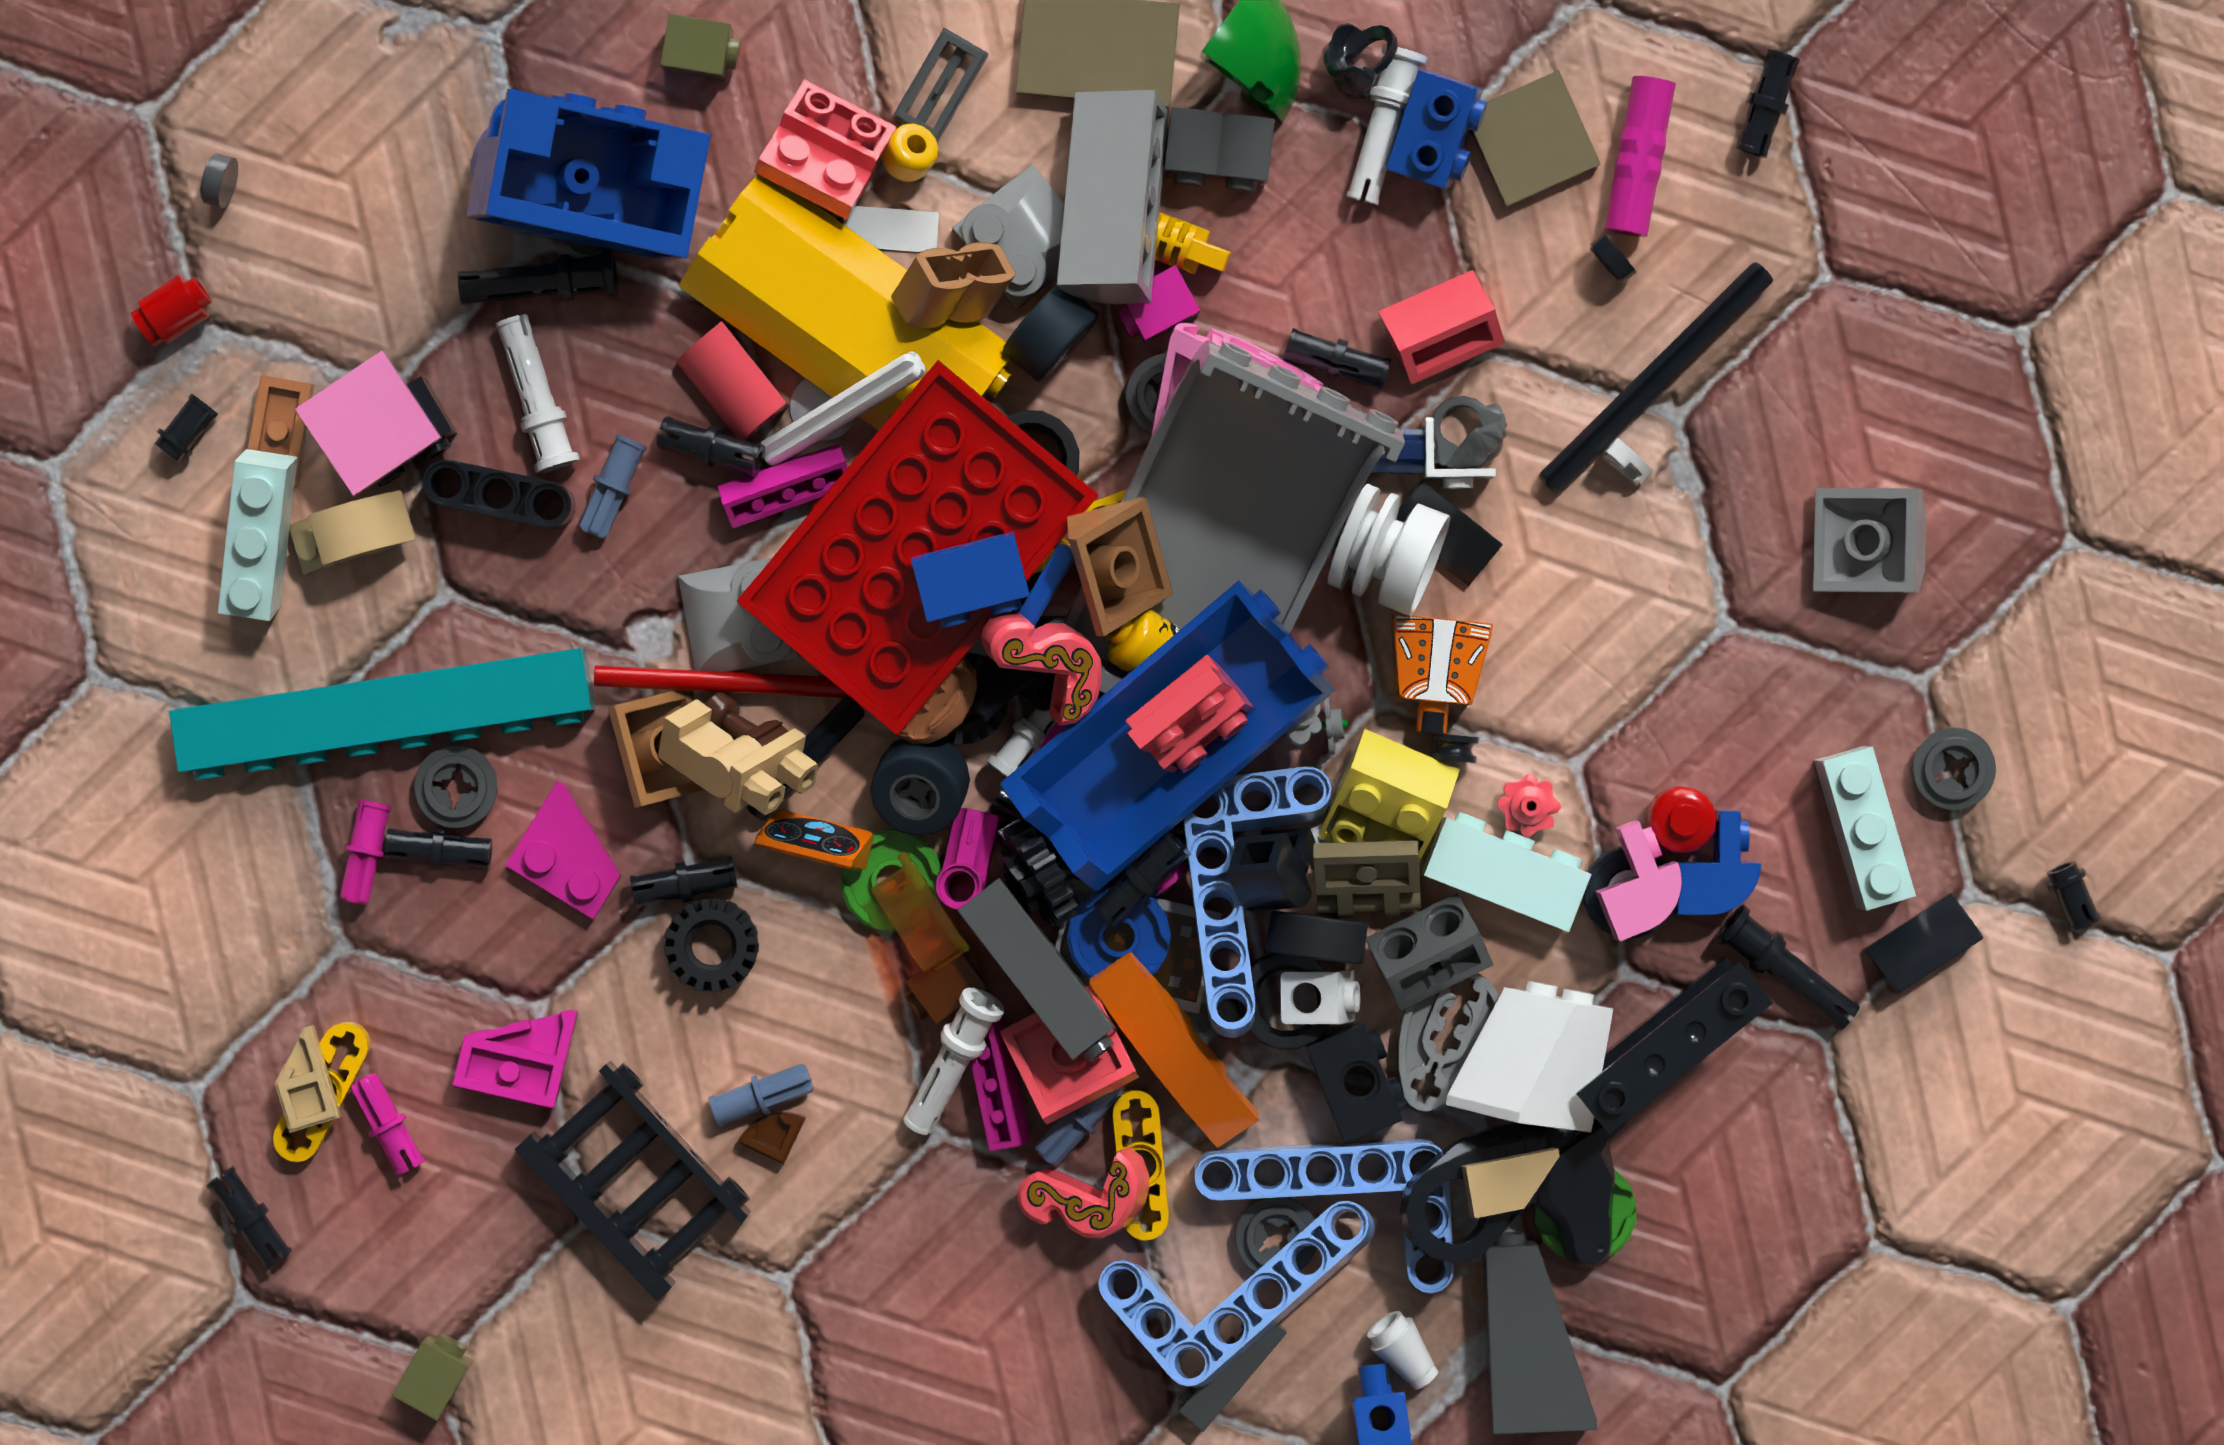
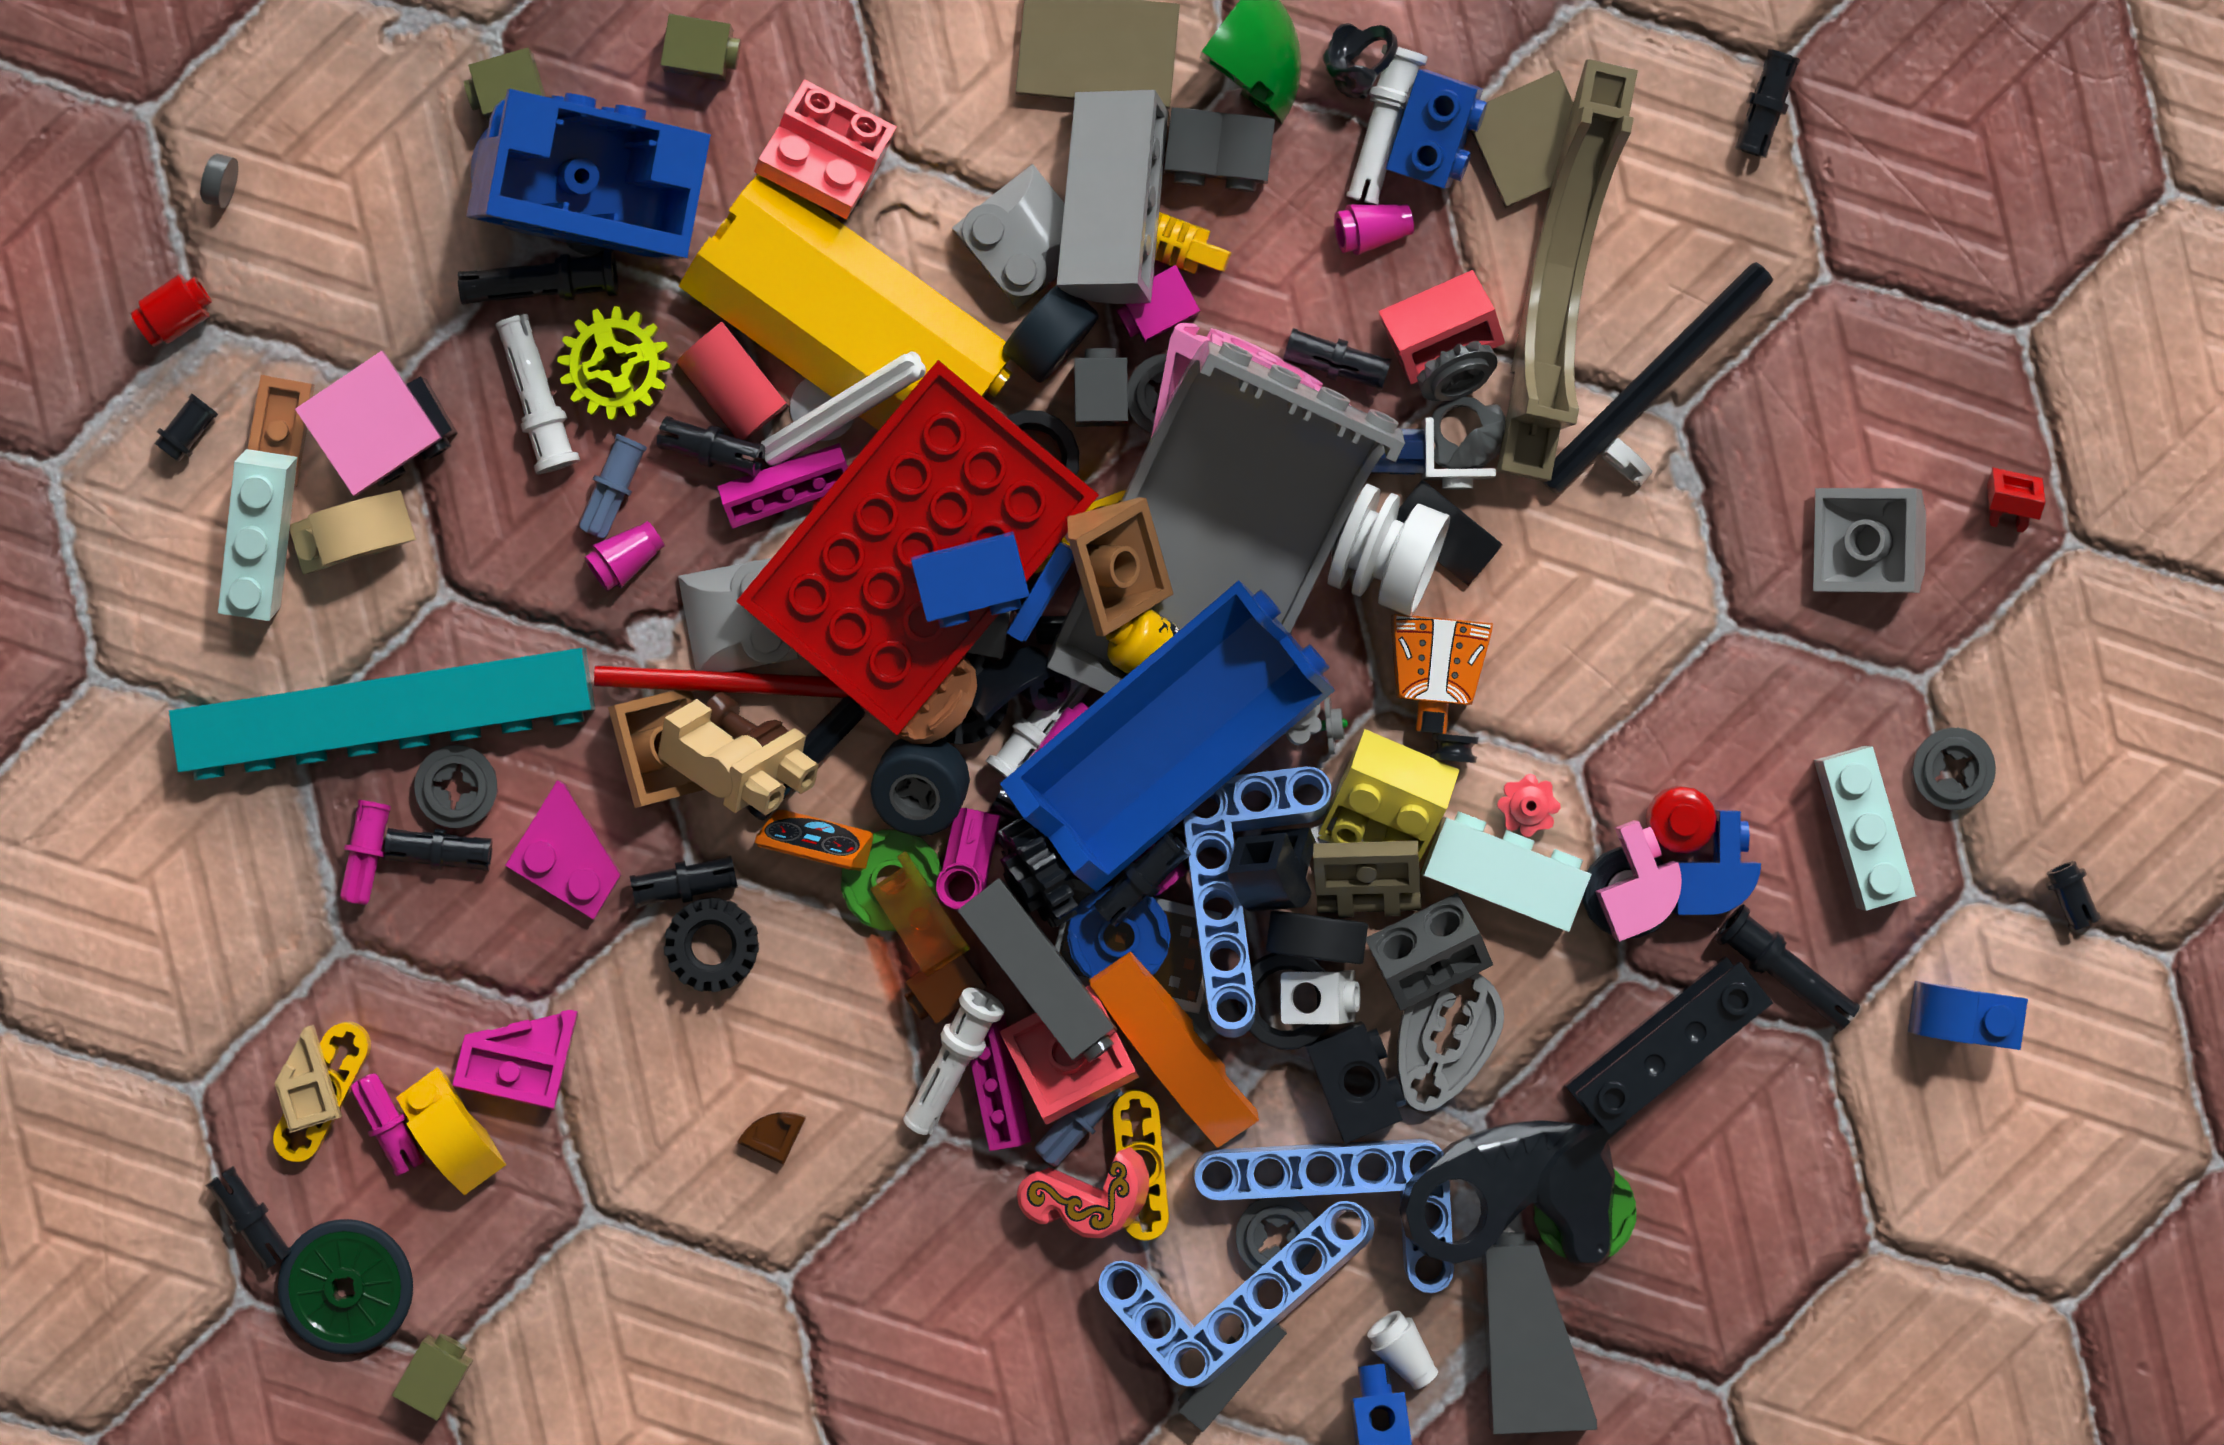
black beam [423,460,576,529] -> none
black fence [515,1061,751,1301] -> none
sand blue axle [708,1064,814,1128] -> none
white sticker [843,206,939,252] -> none
yellow piece [881,123,939,182] -> none
medium nougat brick [891,242,1016,328] -> none
dark grey tile [892,27,989,144] -> none
coral animal [981,612,1102,726] -> none
coral brick [1126,655,1255,773] -> none
white slope [1446,981,1613,1132] -> none
tan tile [1461,1148,1560,1219] -> none
black tile [1590,233,1637,284] -> none
dark pink axle [1604,75,1676,237] -> none
black slope [1864,893,1984,993] -> none
none -> dark green wheel [277,1219,413,1355]
none -> yellow brick [396,1067,506,1195]
none -> olive brick [464,47,546,121]
none -> neon yellow gear [557,306,672,420]
none -> dark pink cone [584,521,665,591]
none -> dark grey brick [1074,348,1128,427]
none -> dark pink cone [1334,204,1414,255]
none -> dark grey gear [1417,341,1498,401]
none -> dark tan slope [1496,59,1638,482]
none -> blue brick [1908,981,2028,1050]
none -> red tile [1987,467,2046,533]

